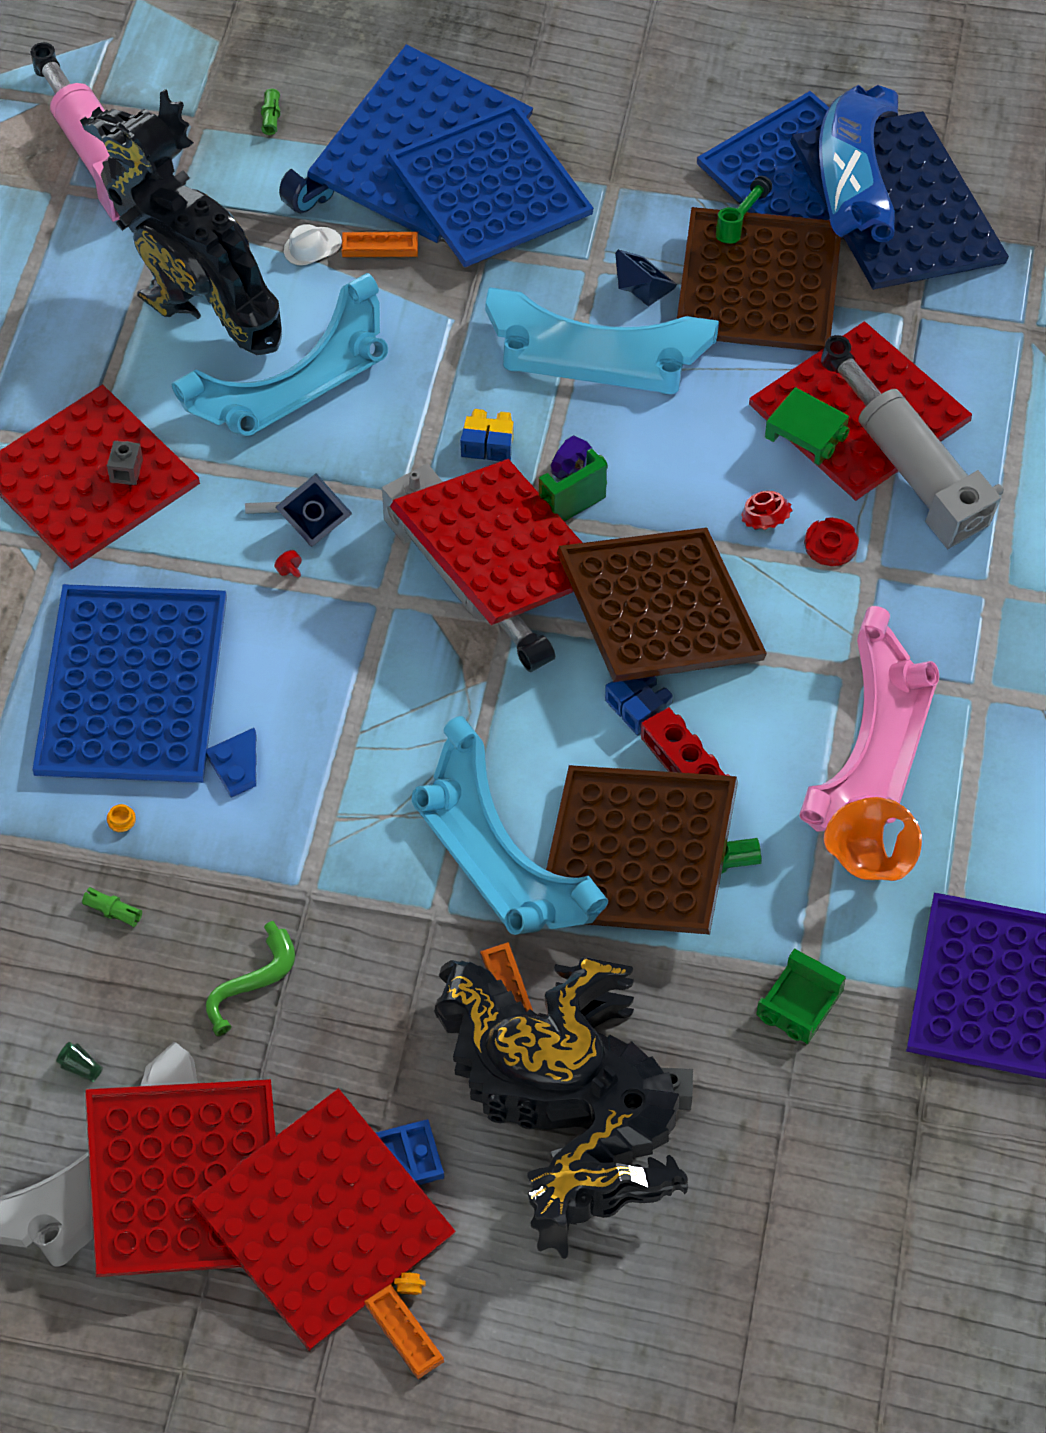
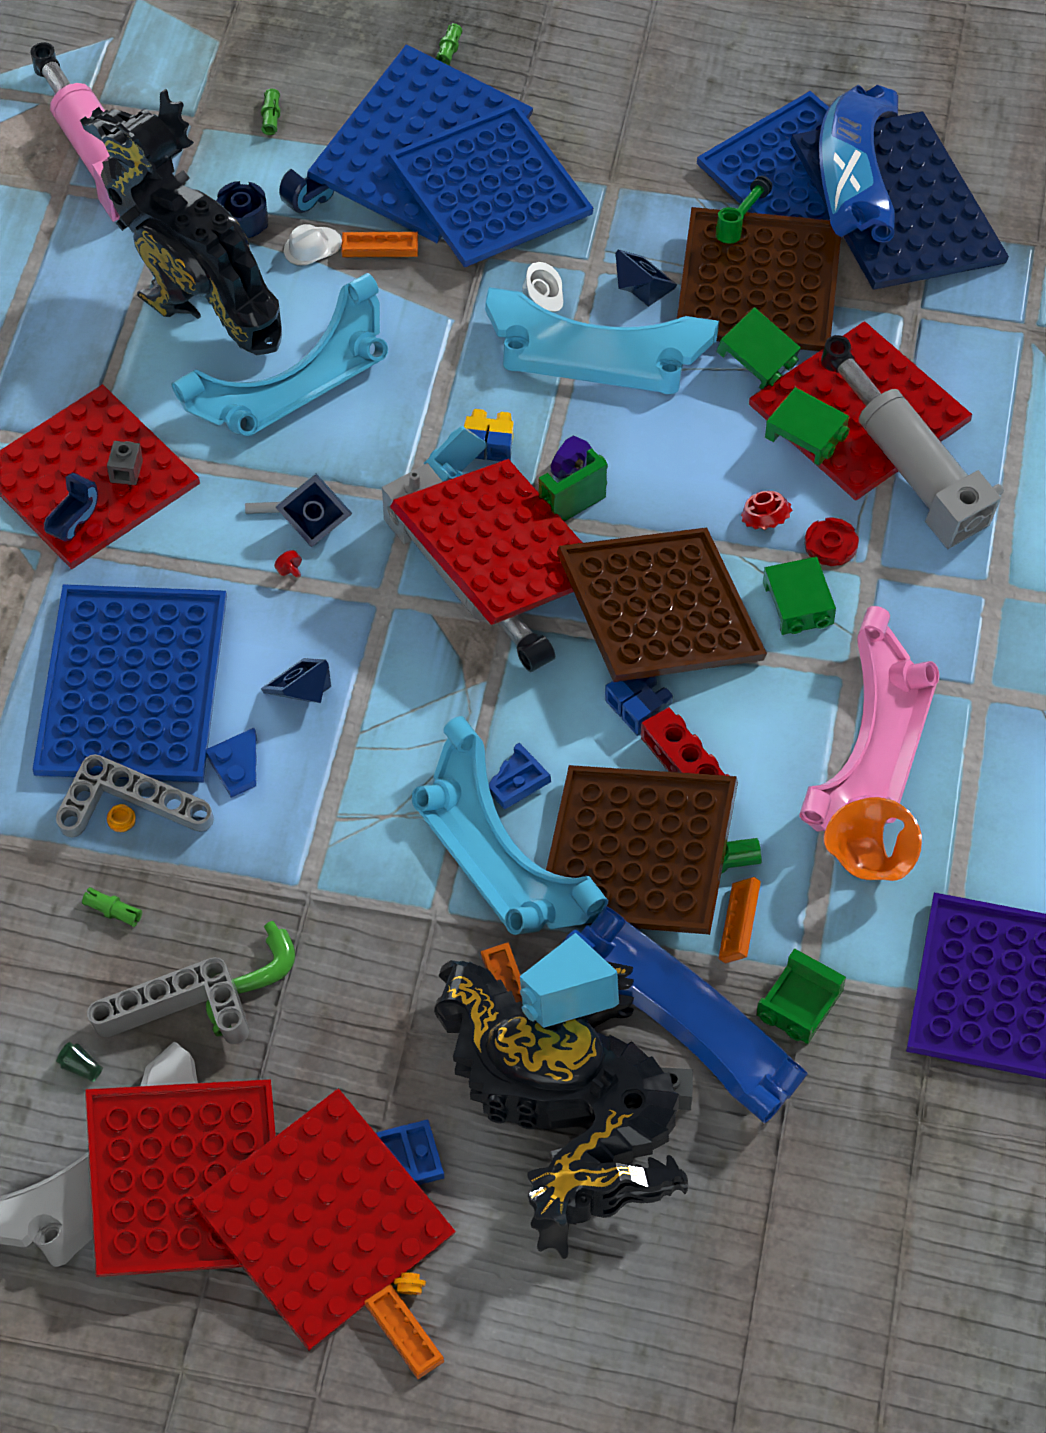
none -> dark blue animal [44,473,98,542]
none -> light grey beam [56,754,214,838]
none -> light grey beam [87,957,249,1044]
none -> dark blue brick [216,181,268,239]
none -> dark blue slope [261,658,331,703]
none -> medium azure bracket [424,426,487,482]
none -> bright green pin [435,23,463,65]
none -> blue wing [489,742,551,810]
none -> medium azure slope [520,933,619,1028]
none -> white piece [522,262,563,312]
none -> blue panel [561,906,808,1123]
none -> green panel [716,307,801,390]
none -> orange plate [718,877,761,963]
none -> green panel [763,557,836,635]

